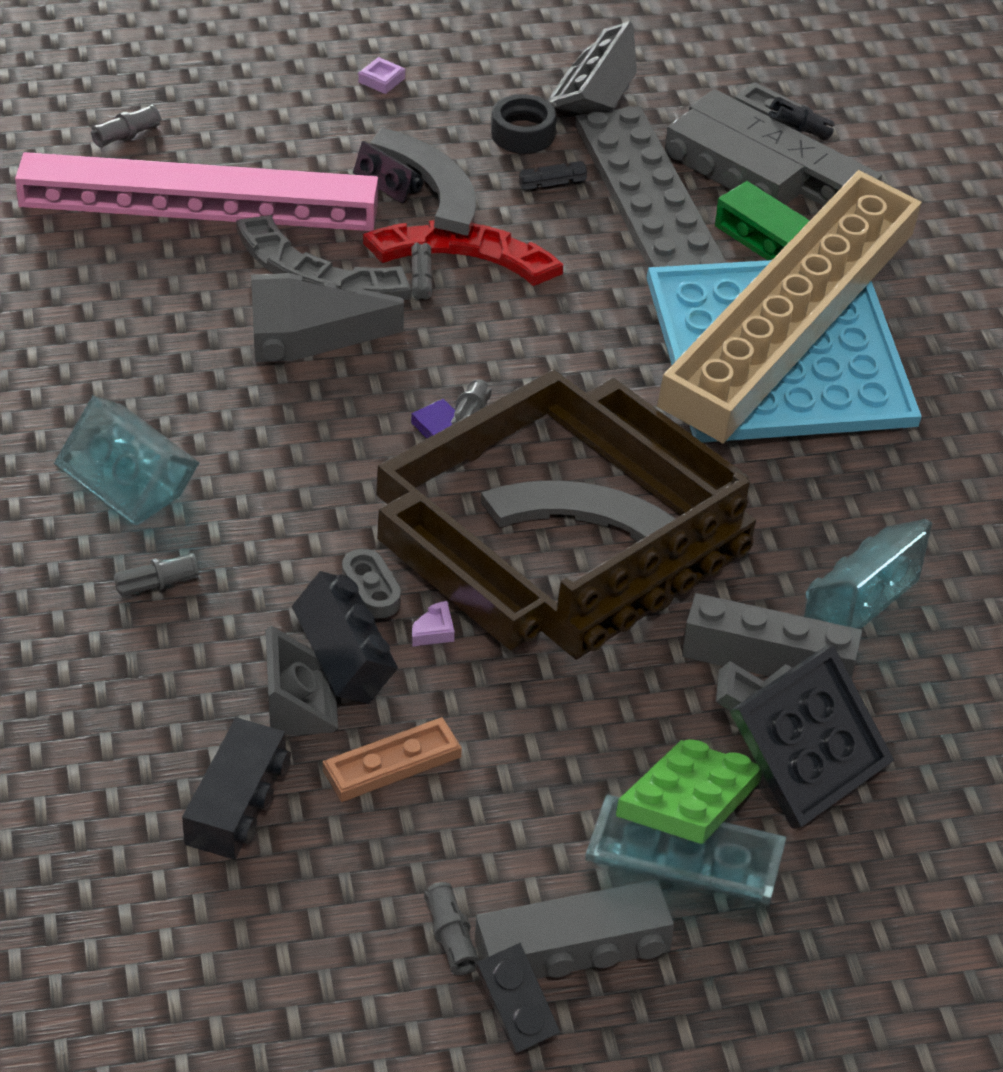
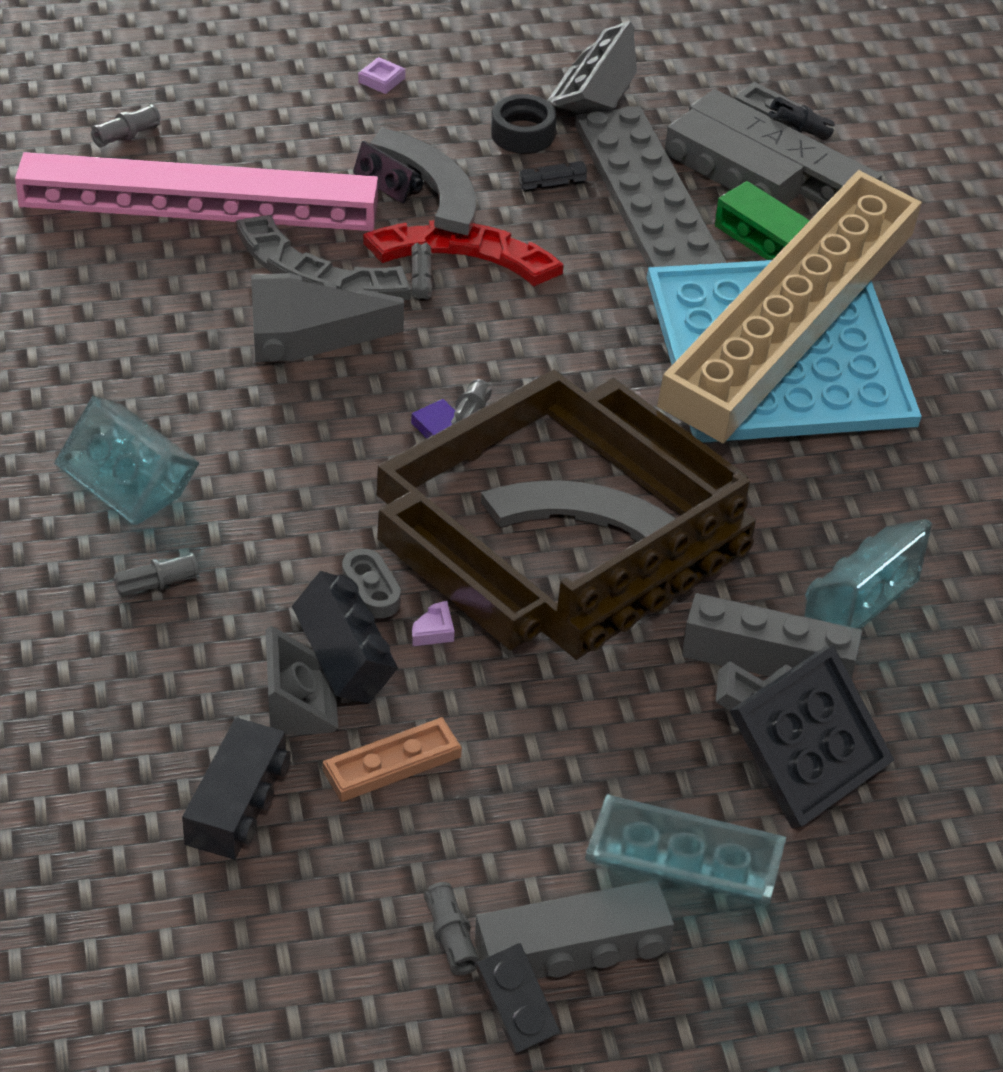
bright green plate [616,740,762,844] -> none

